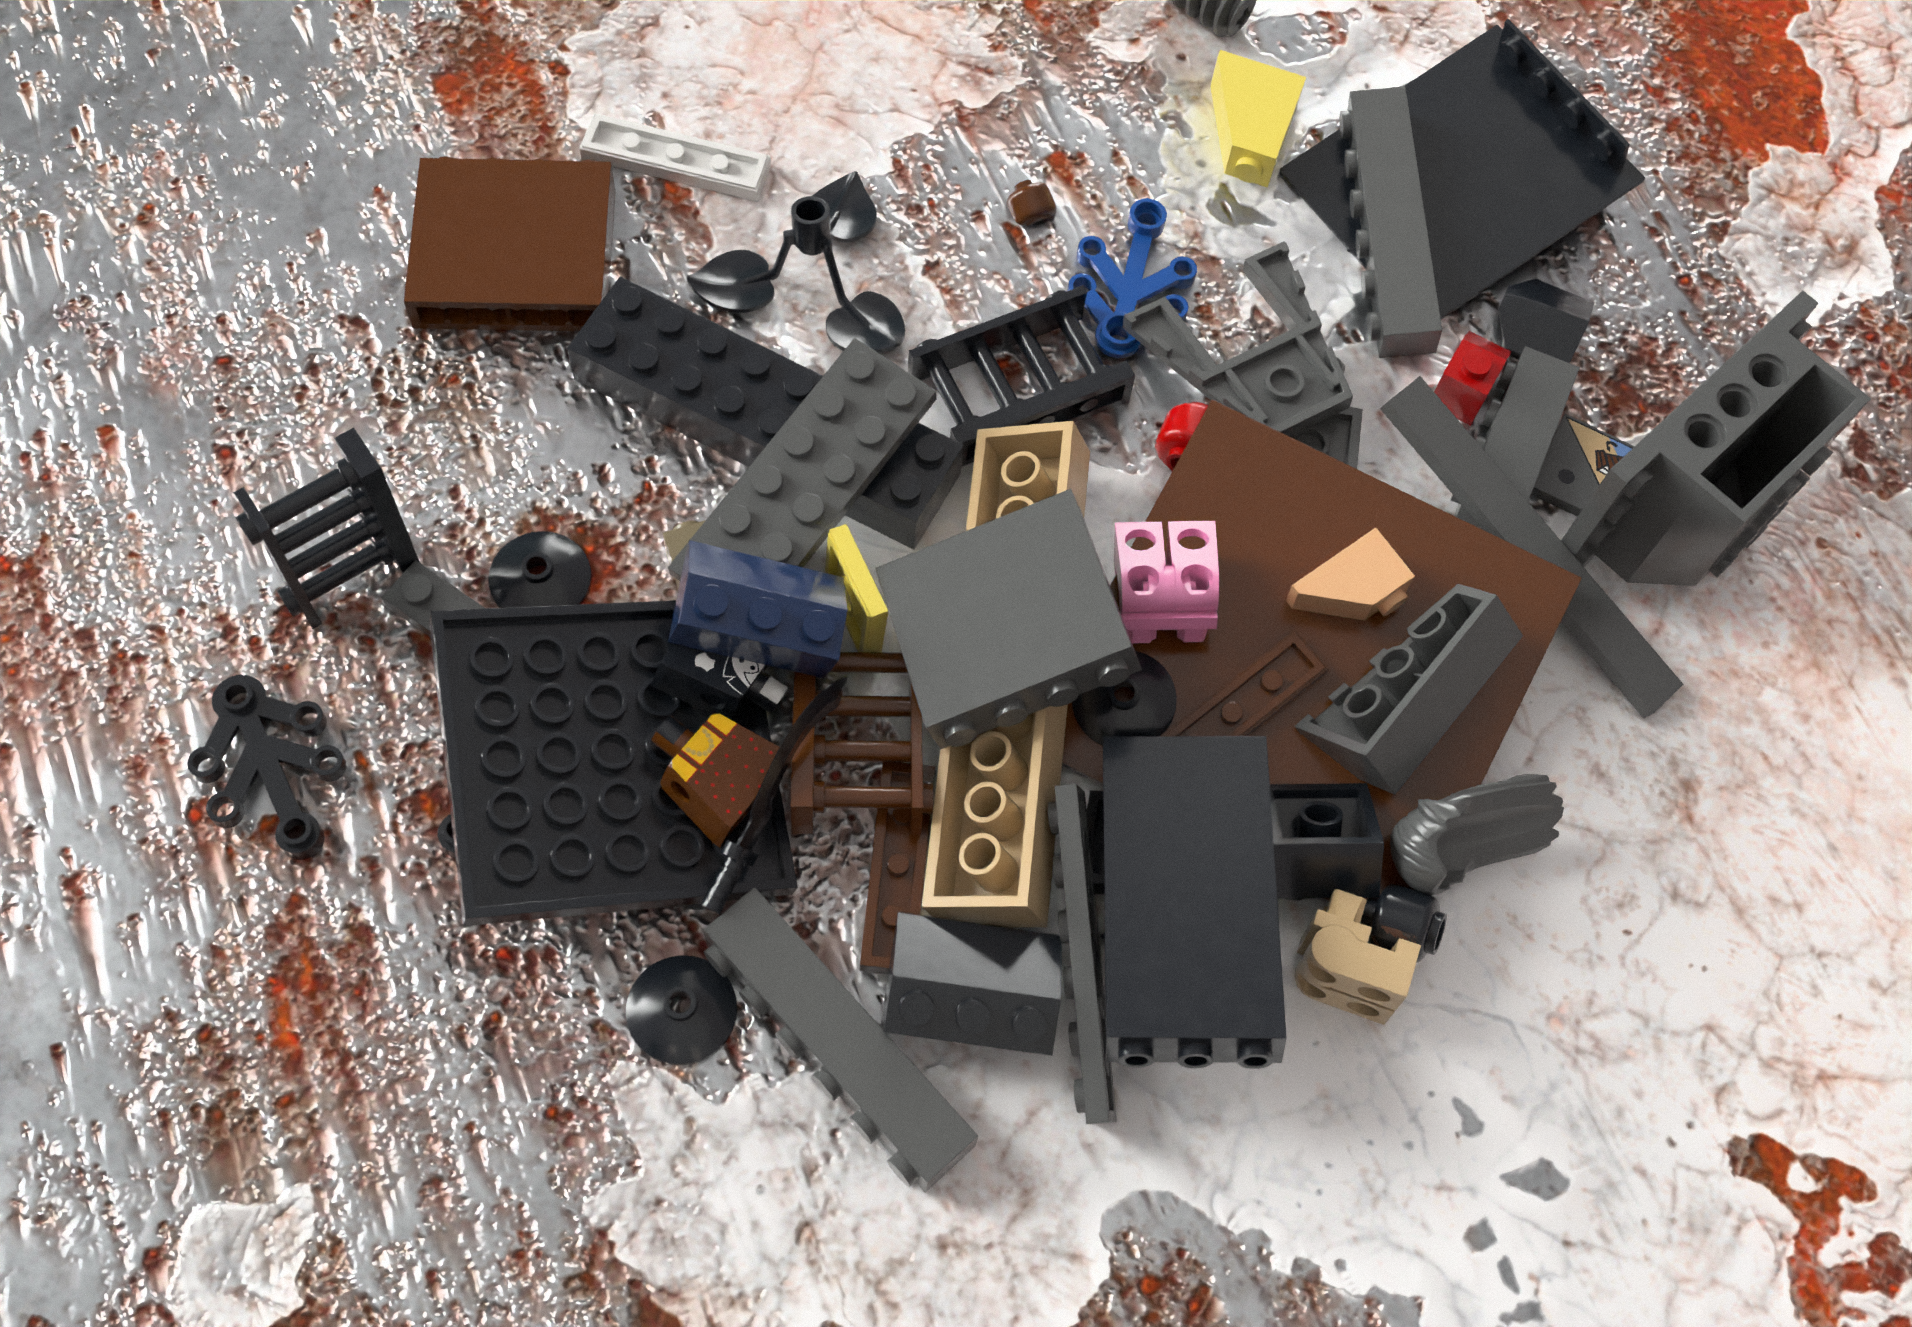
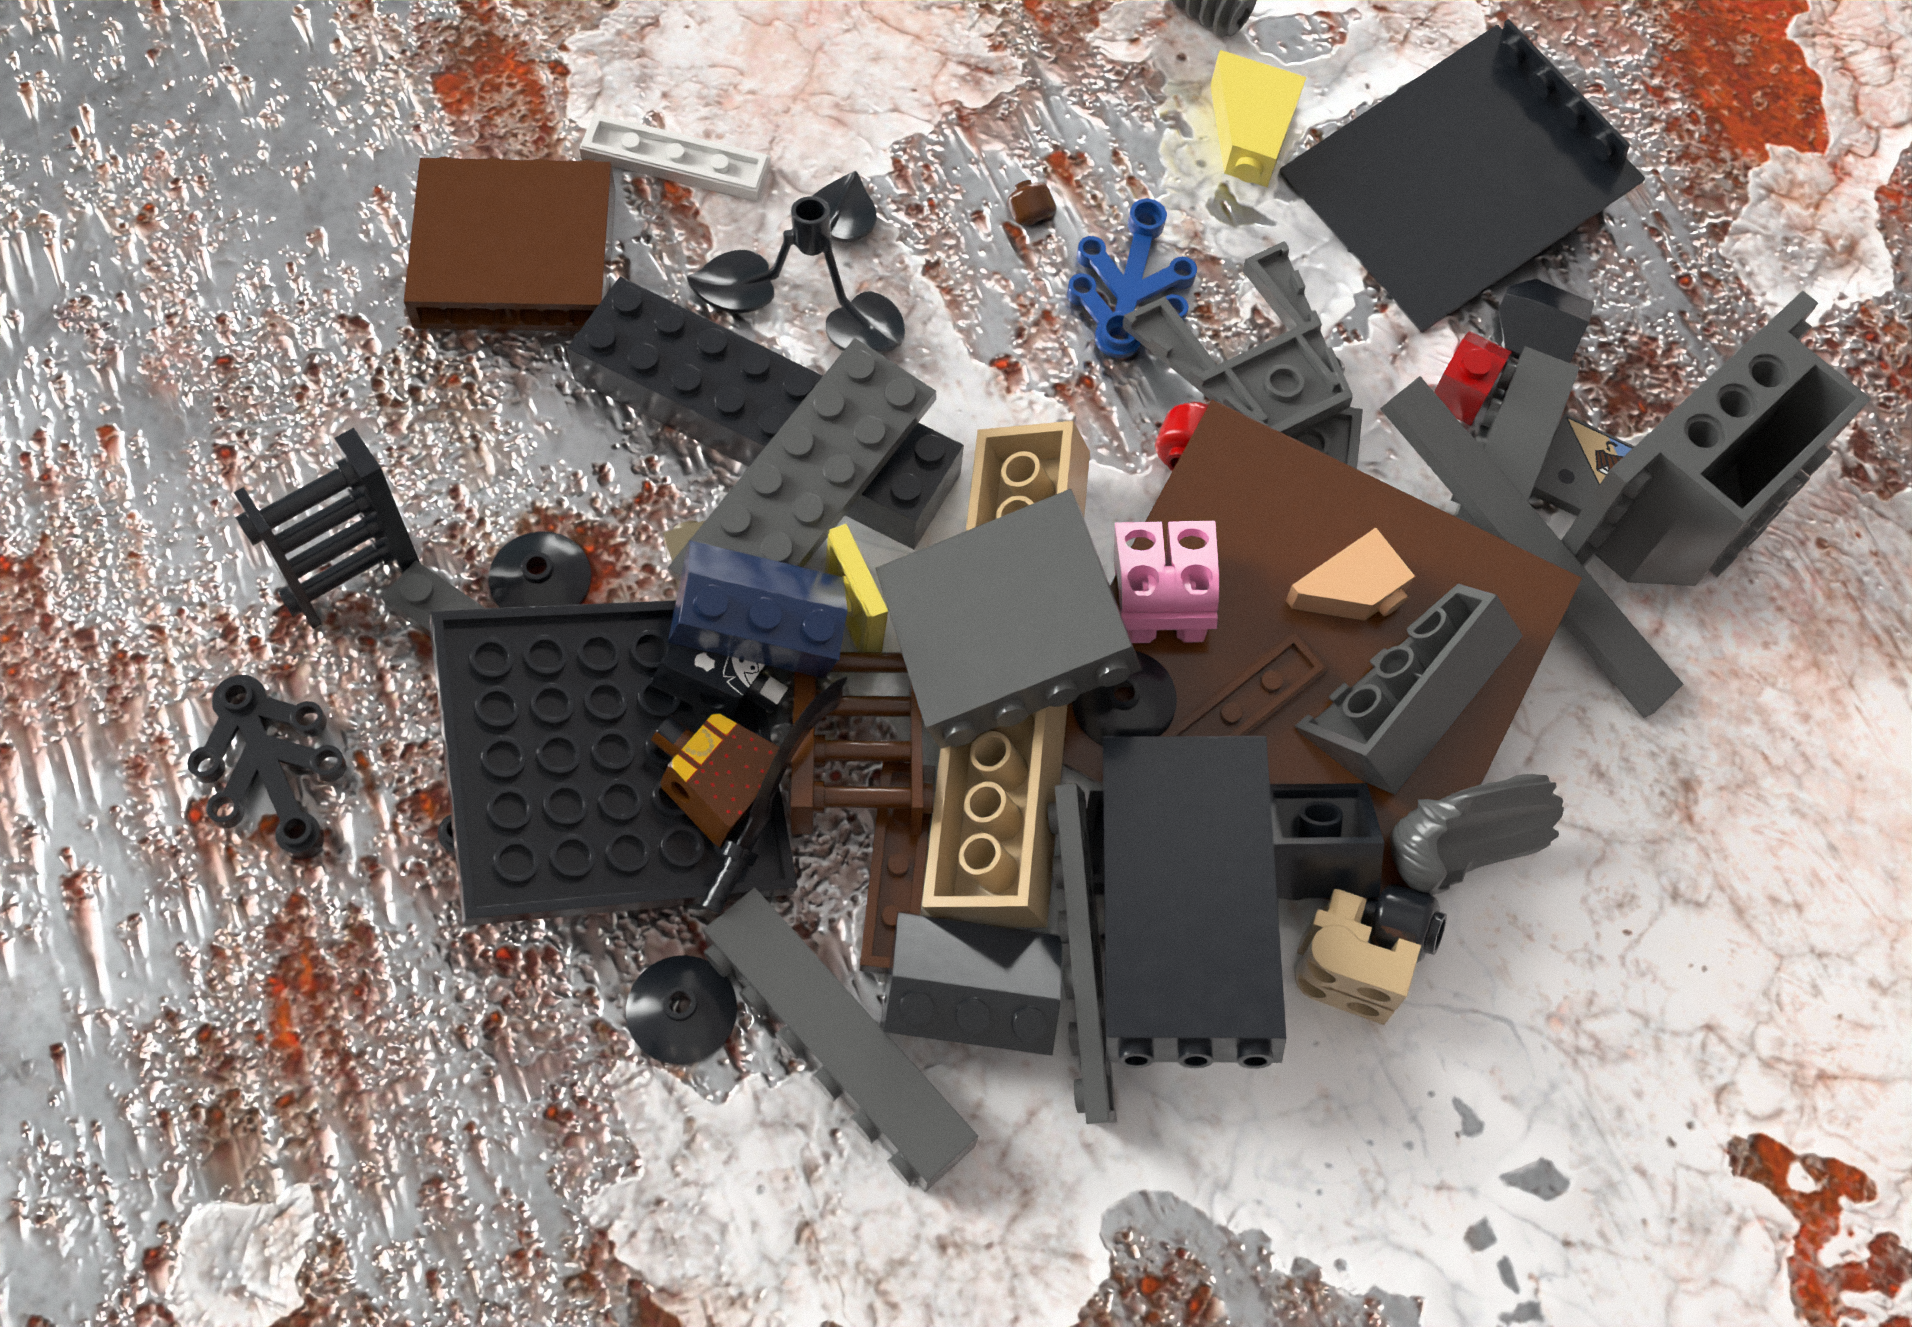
black fence [908,285,1135,467] -> none
dark grey brick [1339,86,1442,358] -> none

